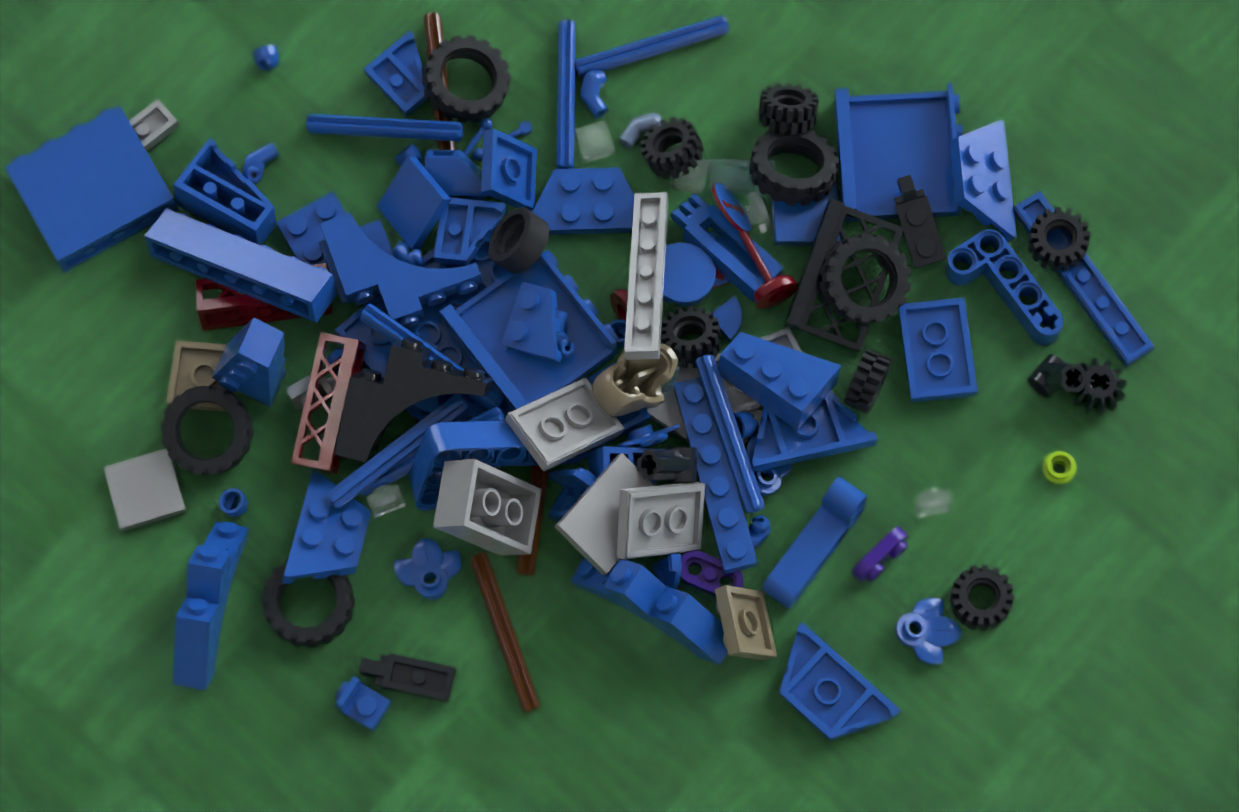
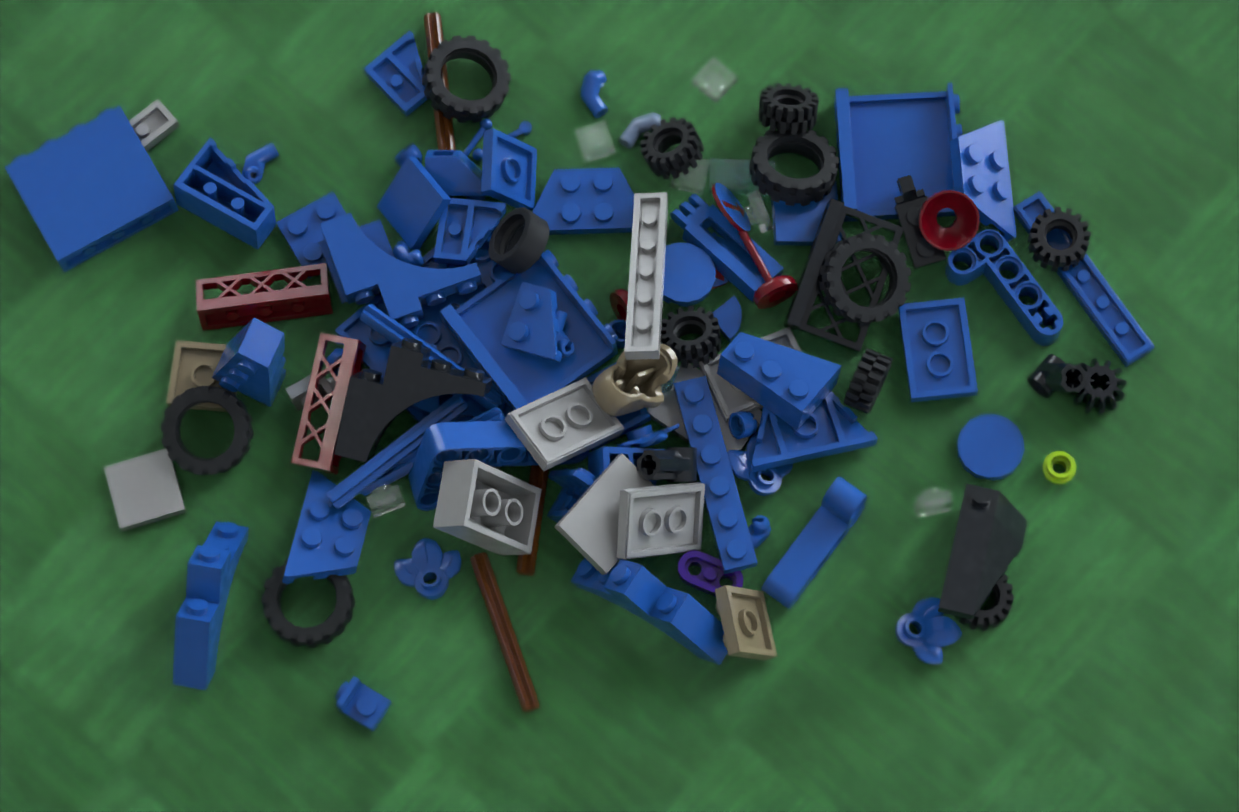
brick [145,208,337,323] -> none
blue hinge [219,488,249,517] -> none
blue hinge [252,44,280,71] -> none
blue axle [306,114,463,141] -> none
black hinge [359,653,457,703] -> none
blue axle [556,20,576,169] -> none
blue axle [575,15,729,78] -> none
blue tile [653,554,682,589] -> none
blue axle [695,354,765,513] -> none
blue wing [779,622,901,741] -> none
dark purple plate [851,526,909,583] -> none
none -> clear plate [692,56,738,103]
none -> dark red piece [919,190,980,251]
none -> black wedge [938,484,1028,619]
none -> blue tile [957,414,1025,481]

